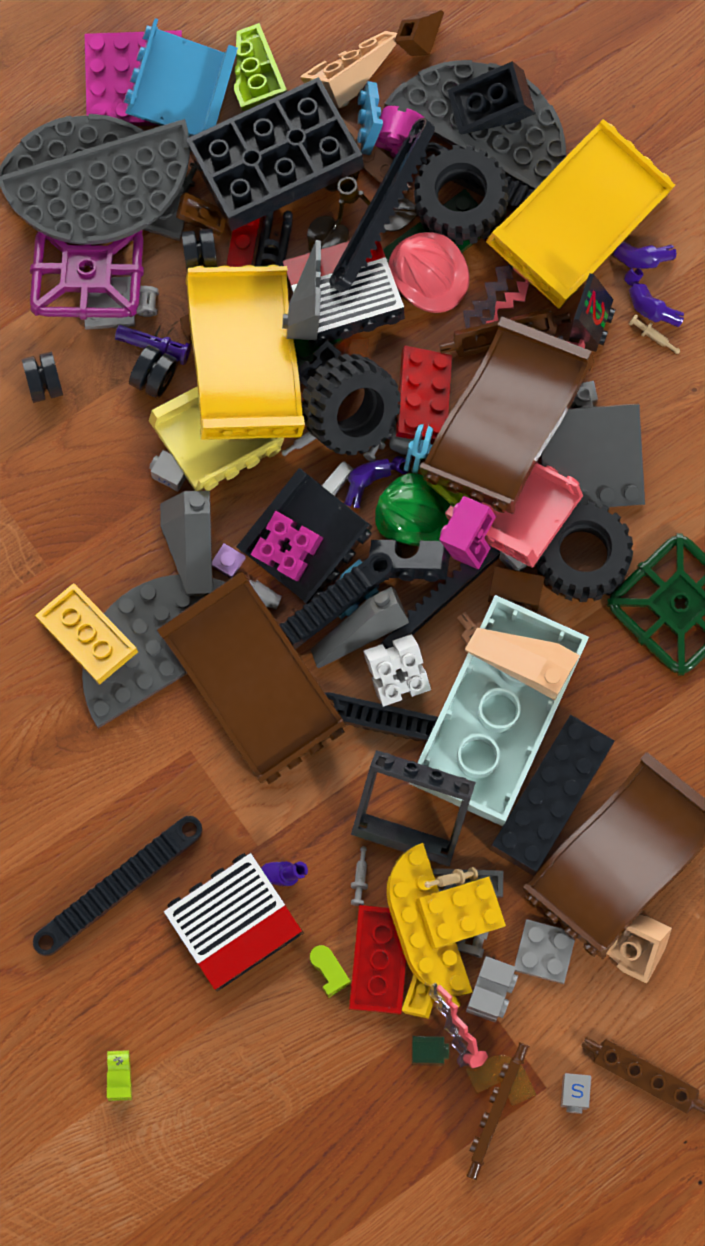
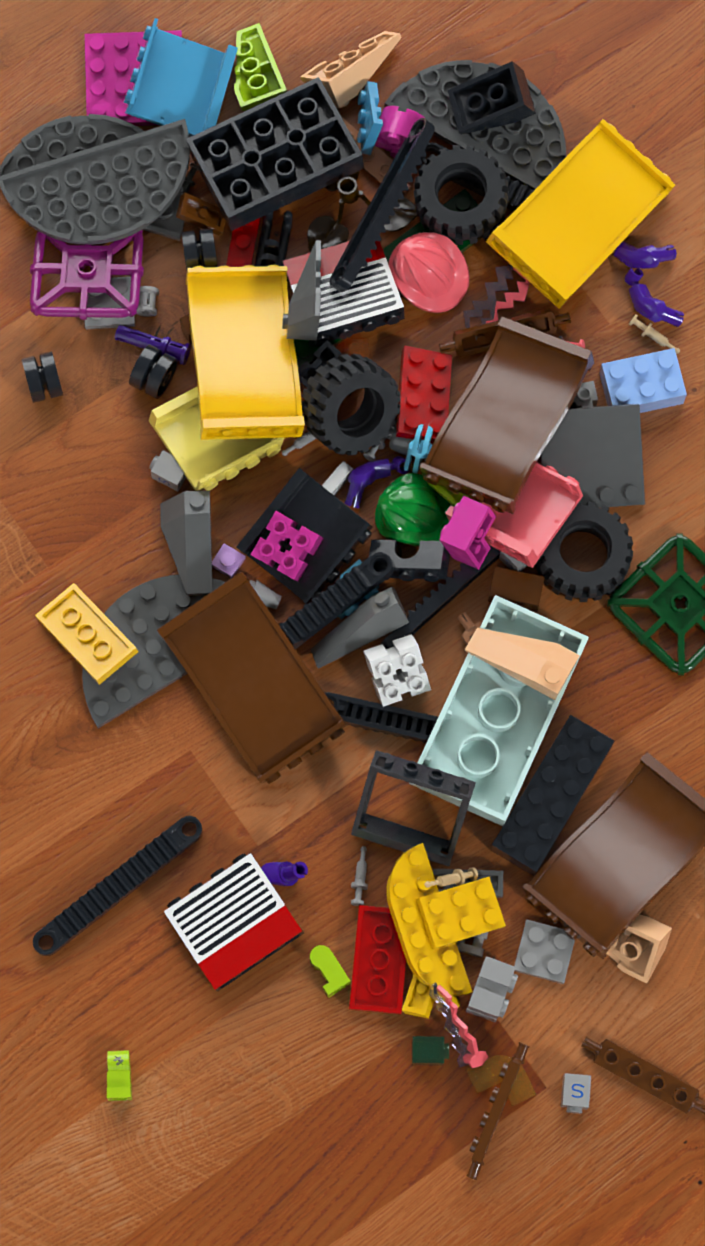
reddish brown slope [395,10,444,56] -> none
black slope [569,273,616,352] -> none
none -> light blue brick [599,348,687,413]

